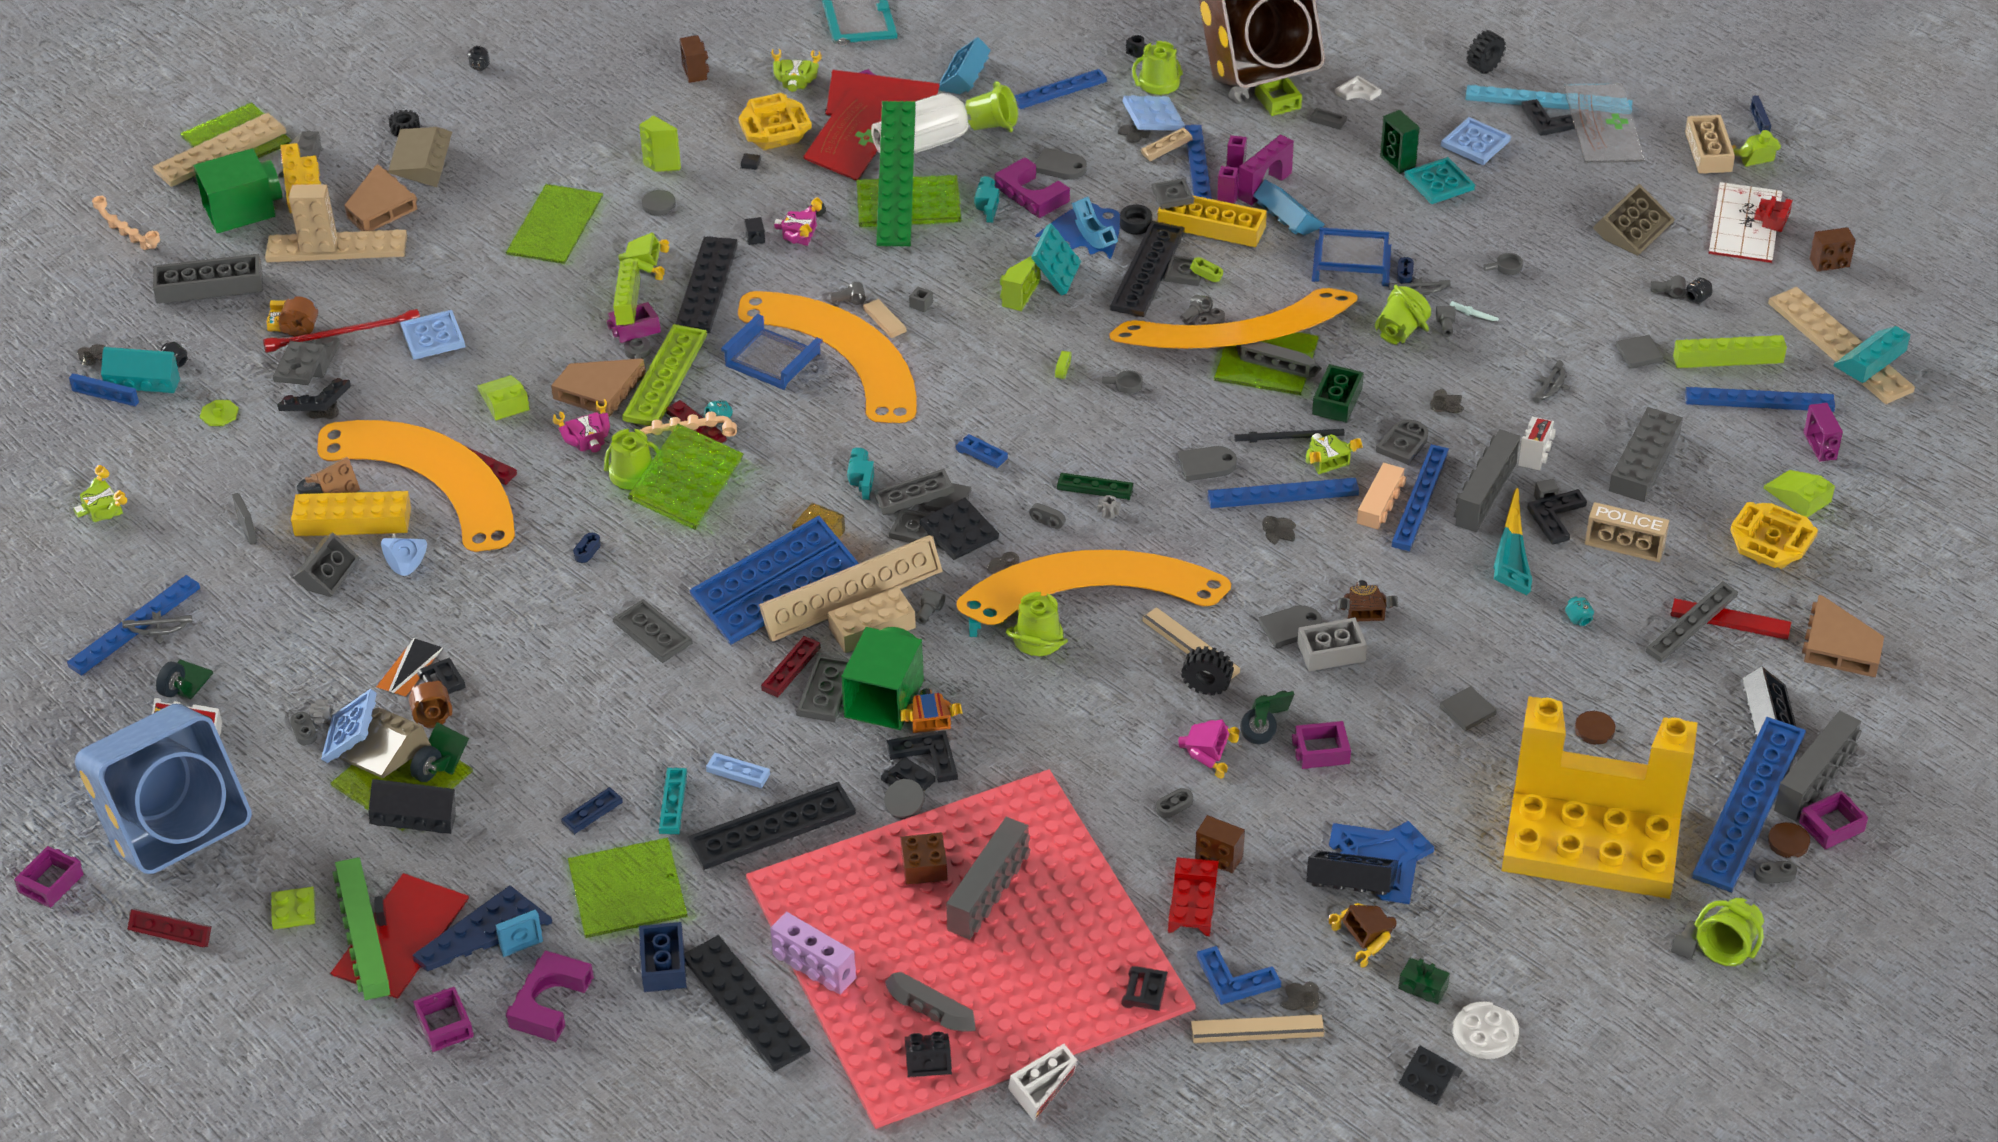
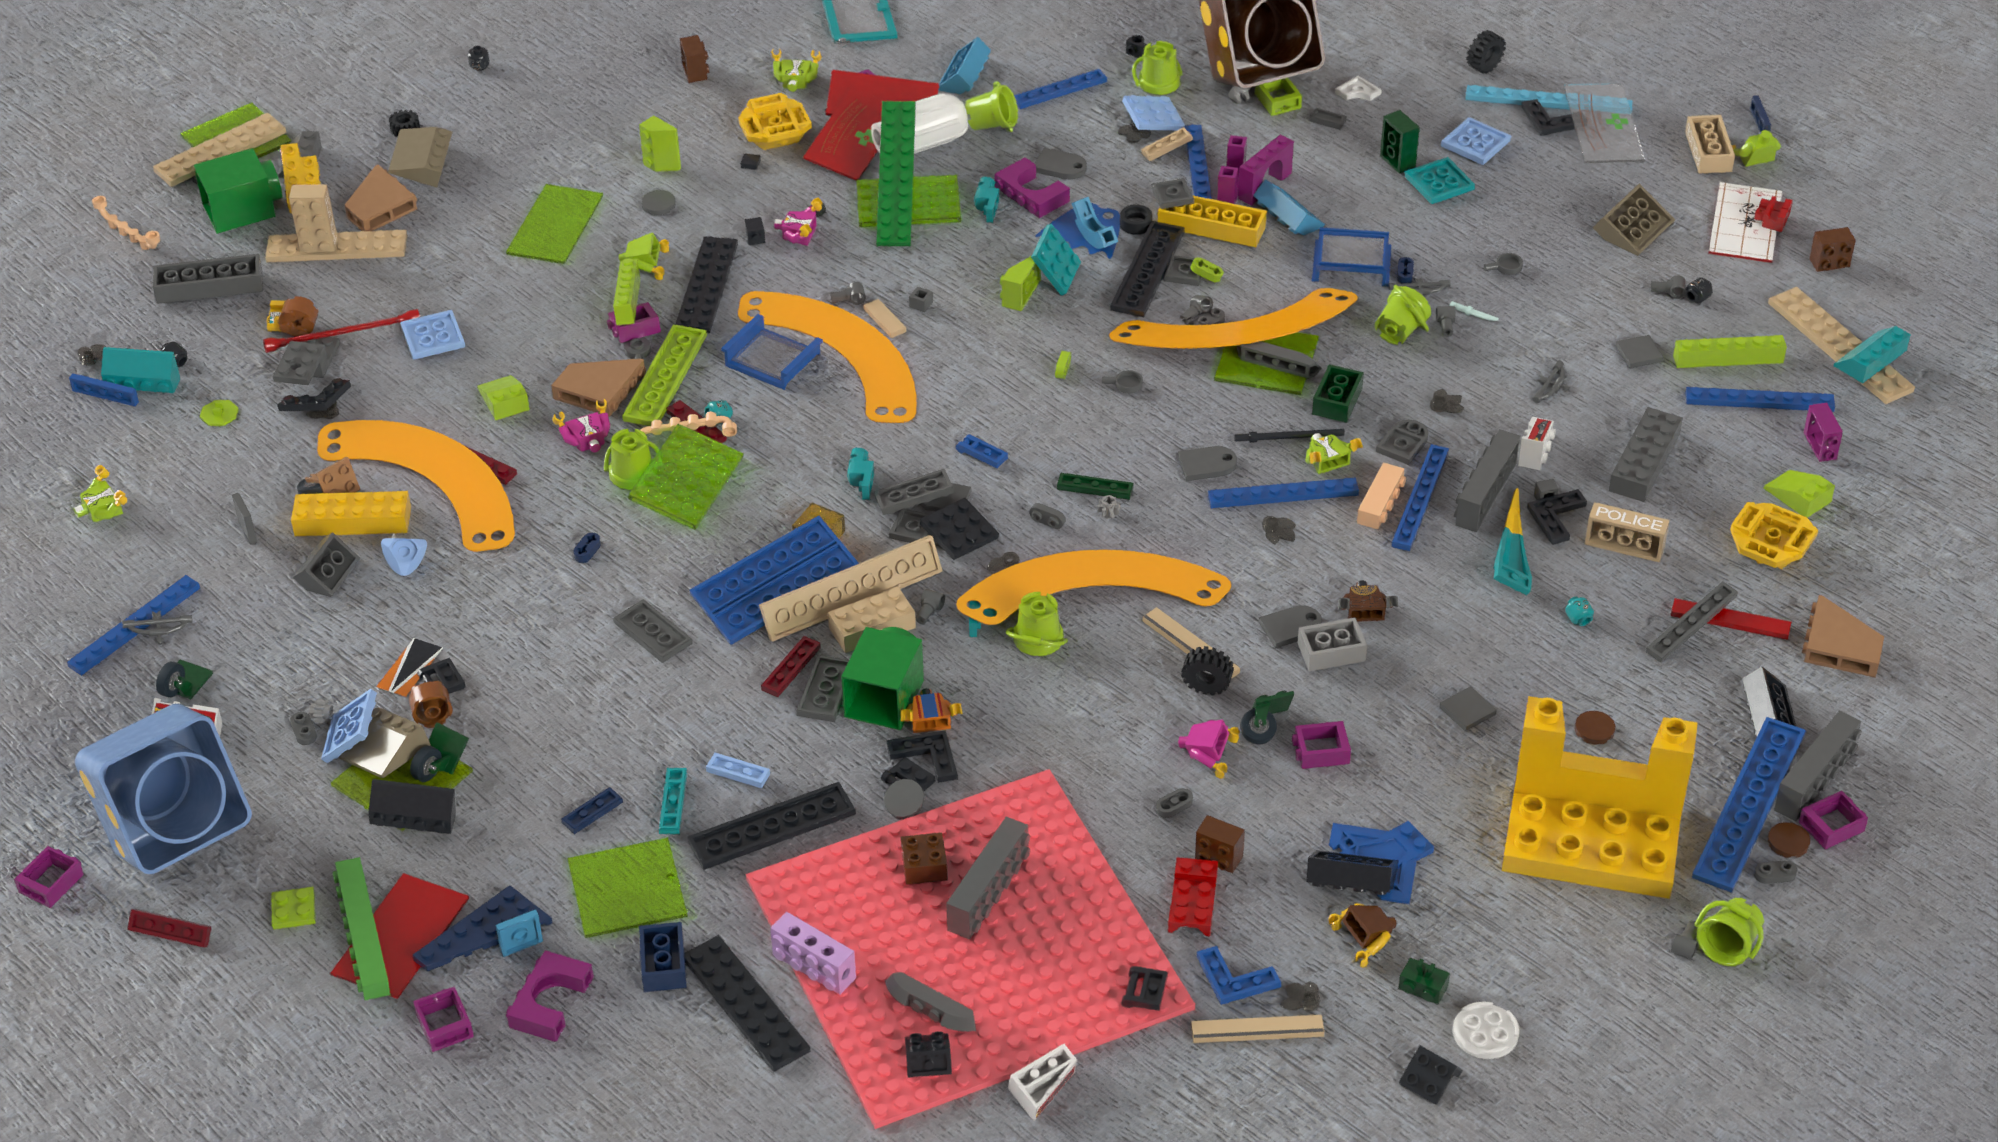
black tile [374,896,387,926] -> none

